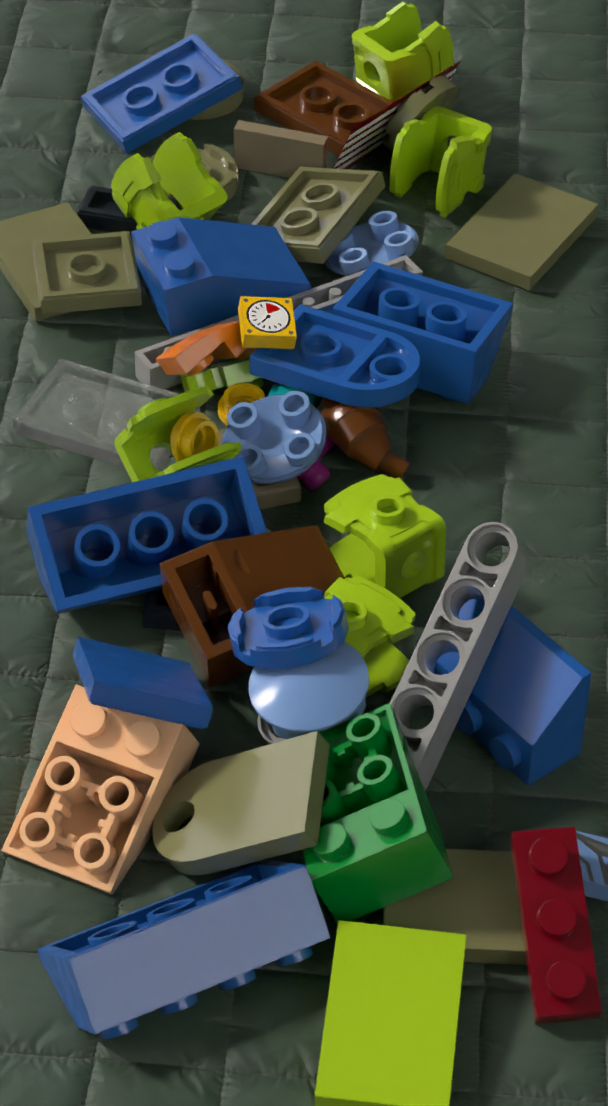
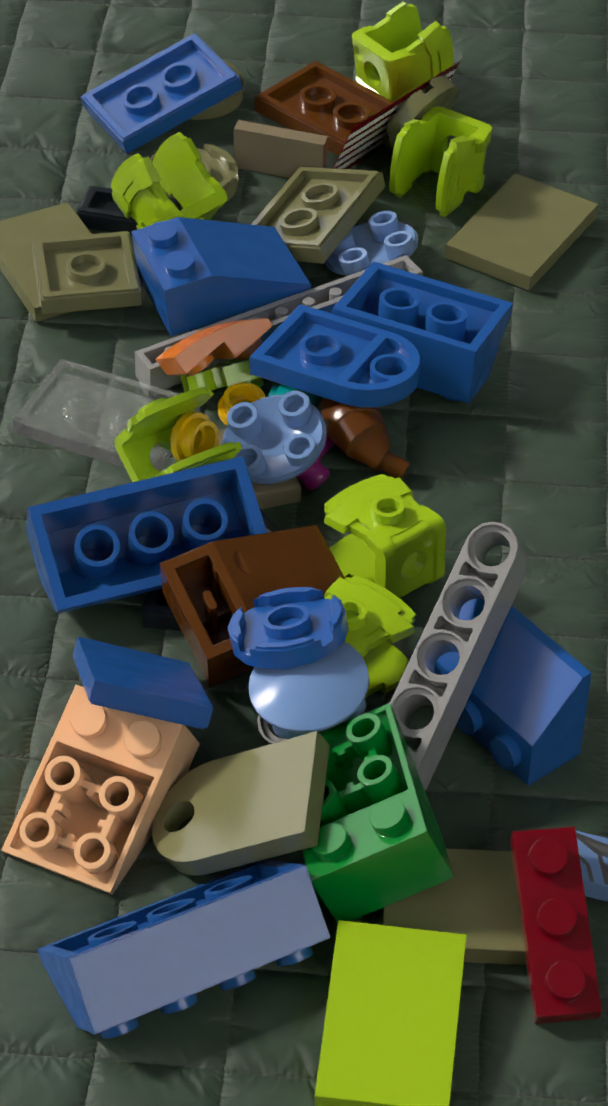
tile [238,296,297,349] -> none

